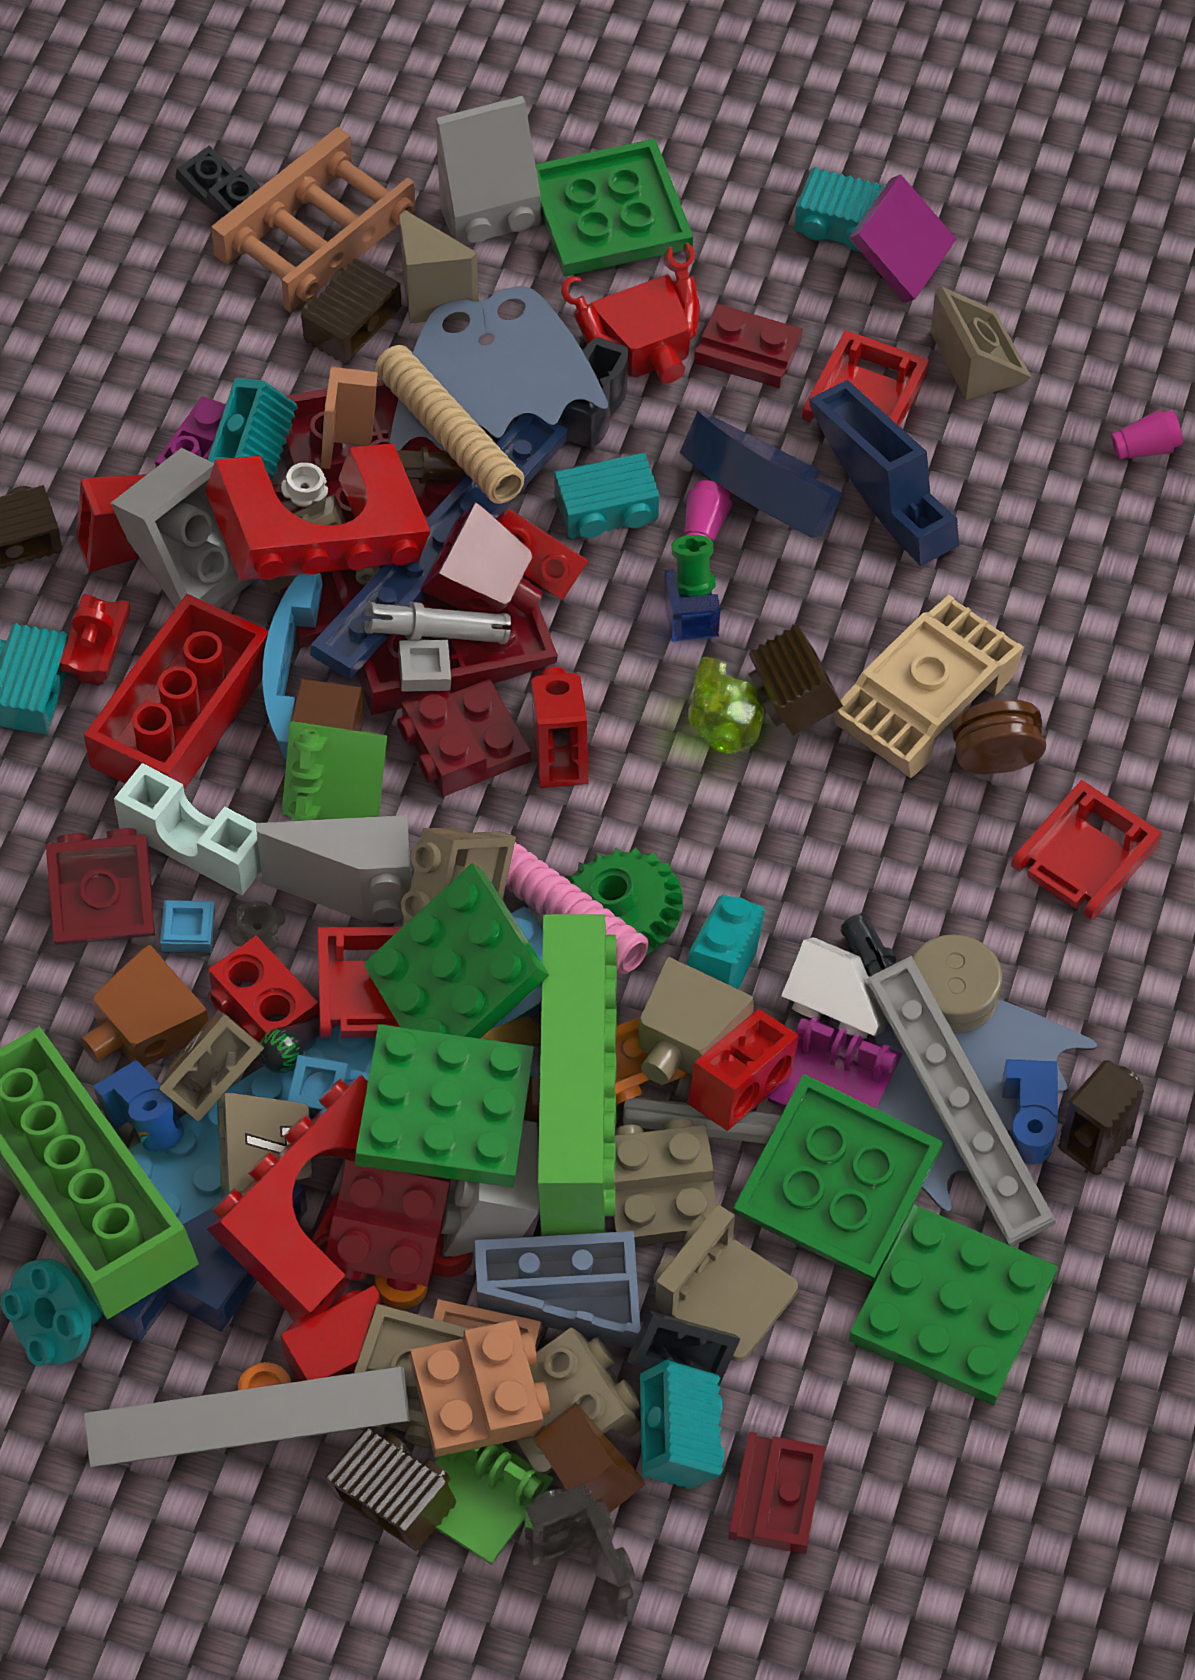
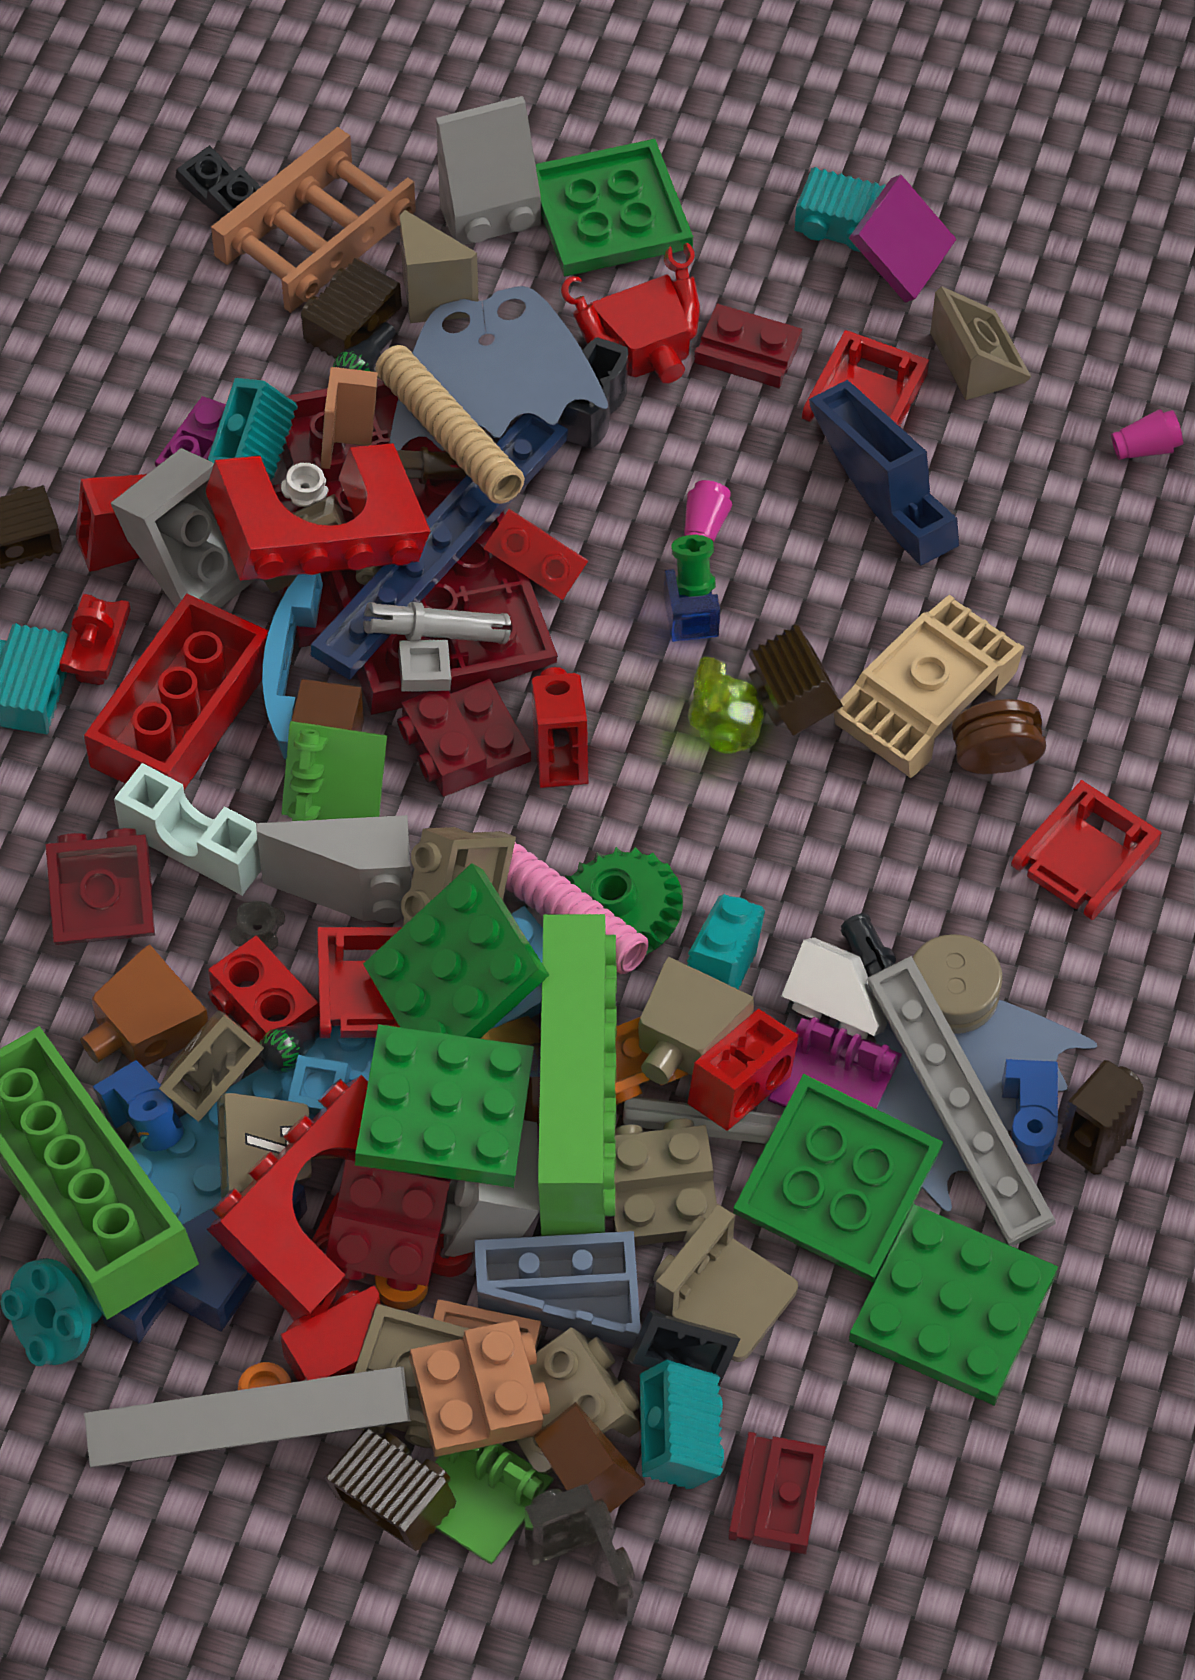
dark azure tile [160,900,215,953] -> none
torso [420,503,543,615] -> none
teal brick [554,452,659,539] -> none
dark blue slope [679,410,843,538] -> none
none -> black piece [333,322,396,372]

